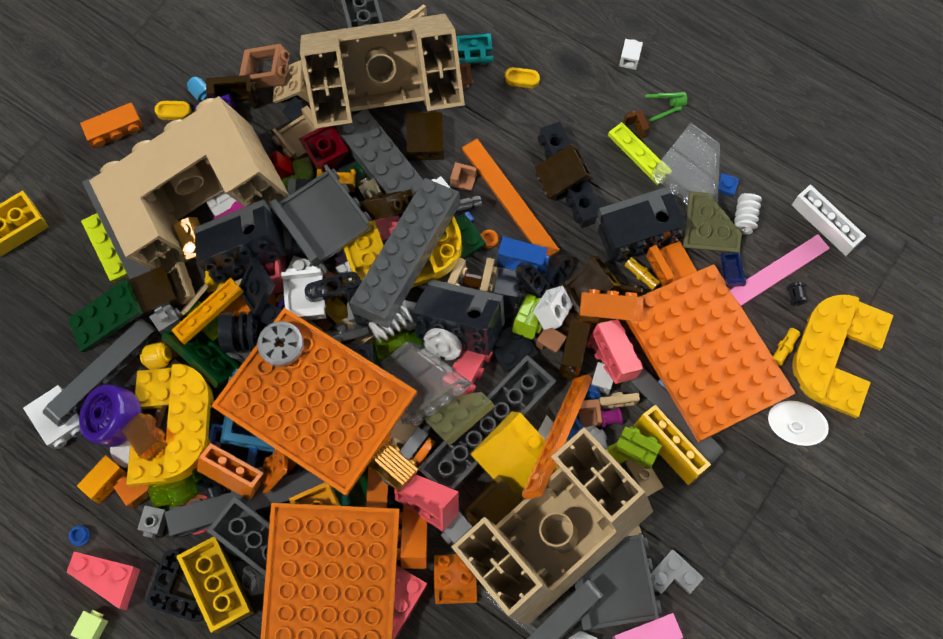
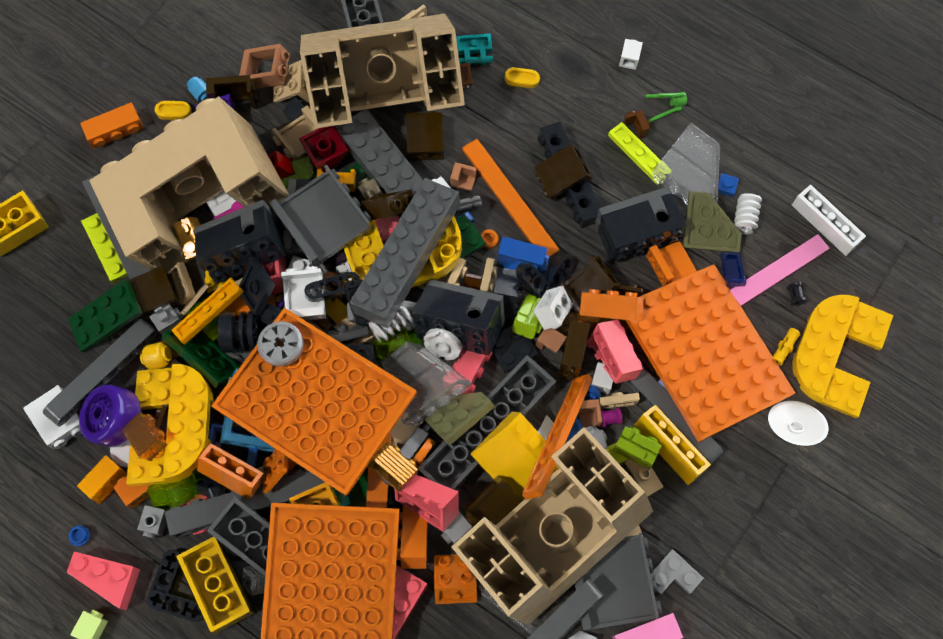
yellow pin [624,257,660,291] -> none

